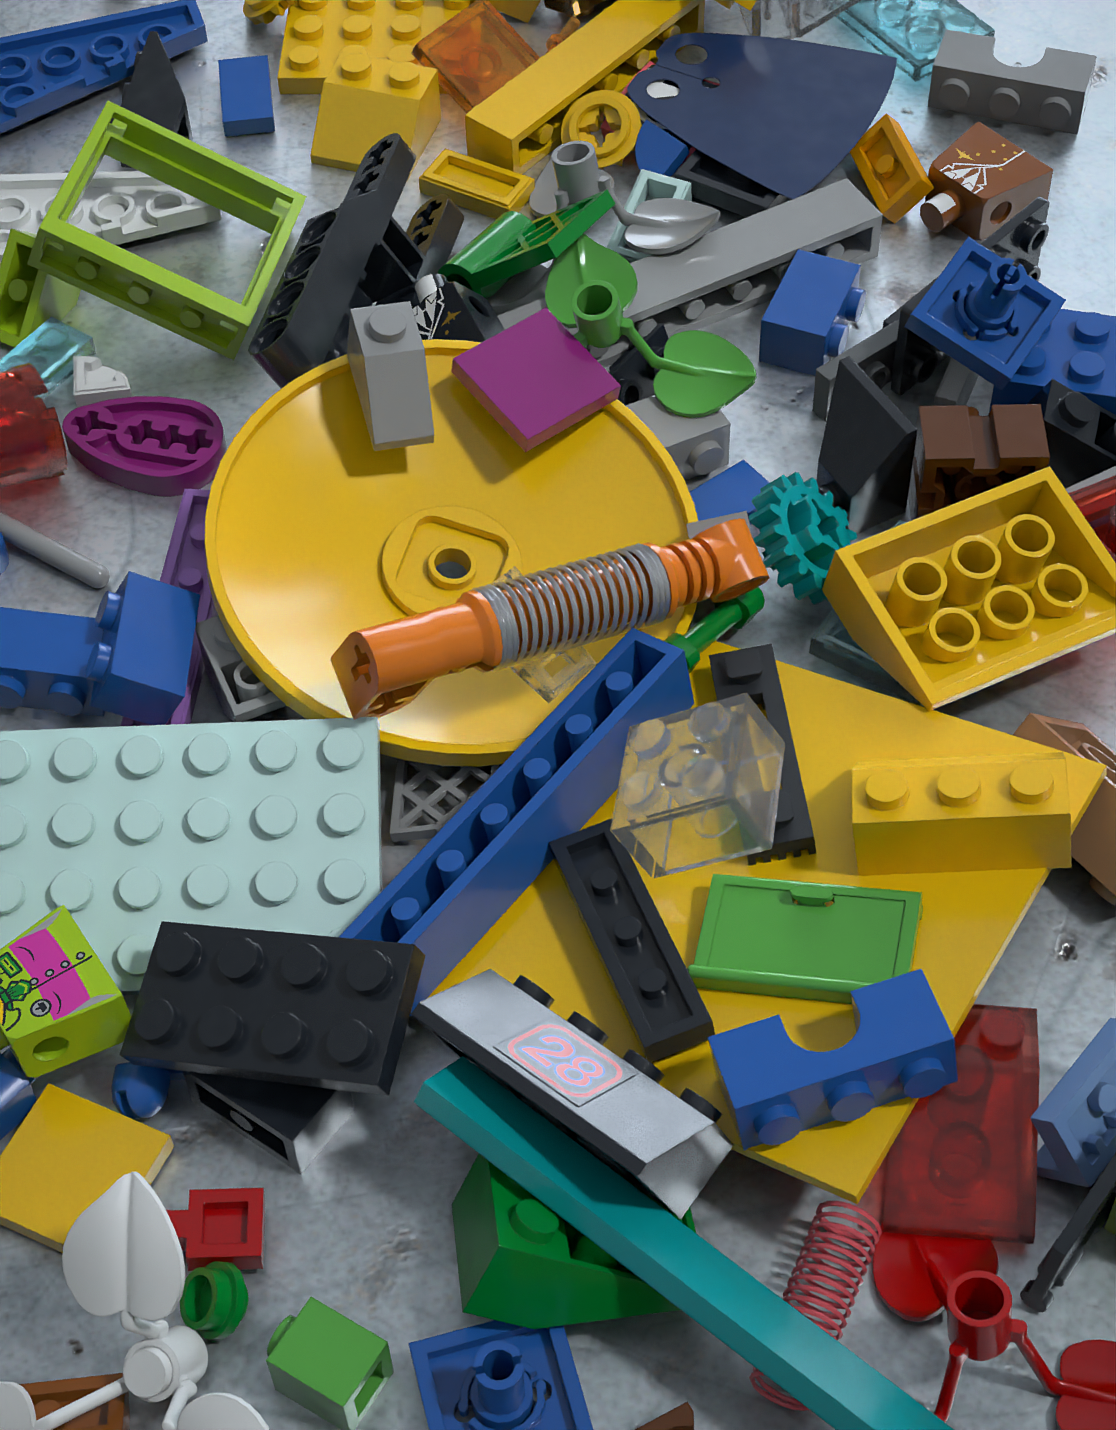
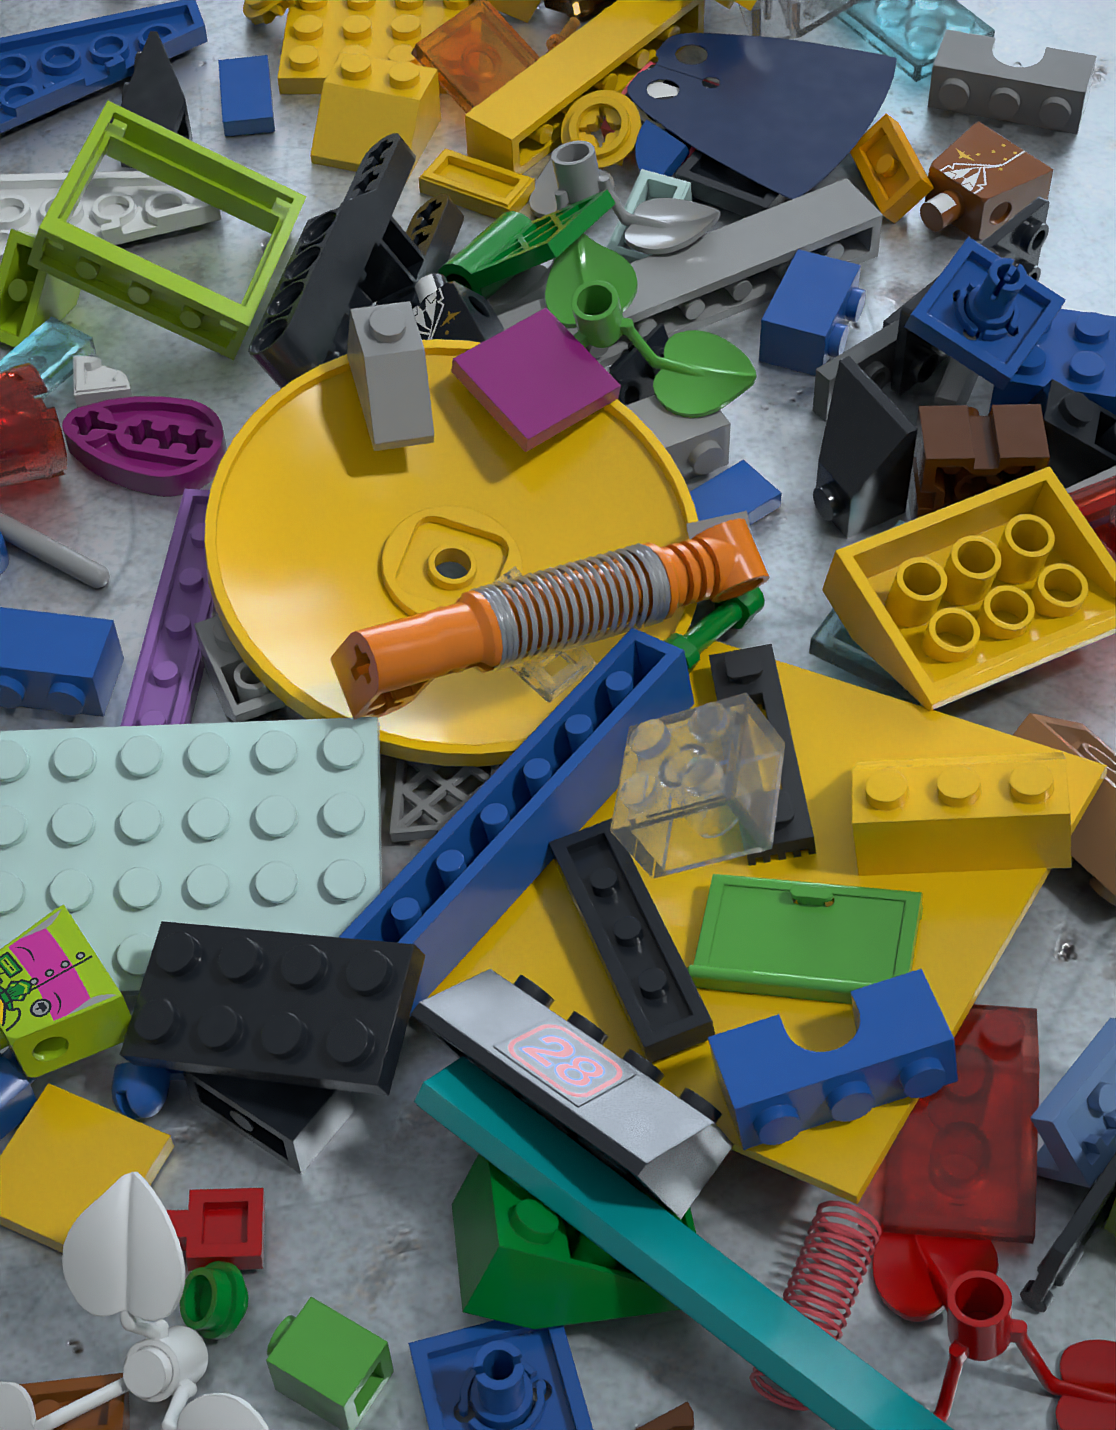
blue brick [85,571,200,725] -> none
teal gear [749,472,858,605] -> none

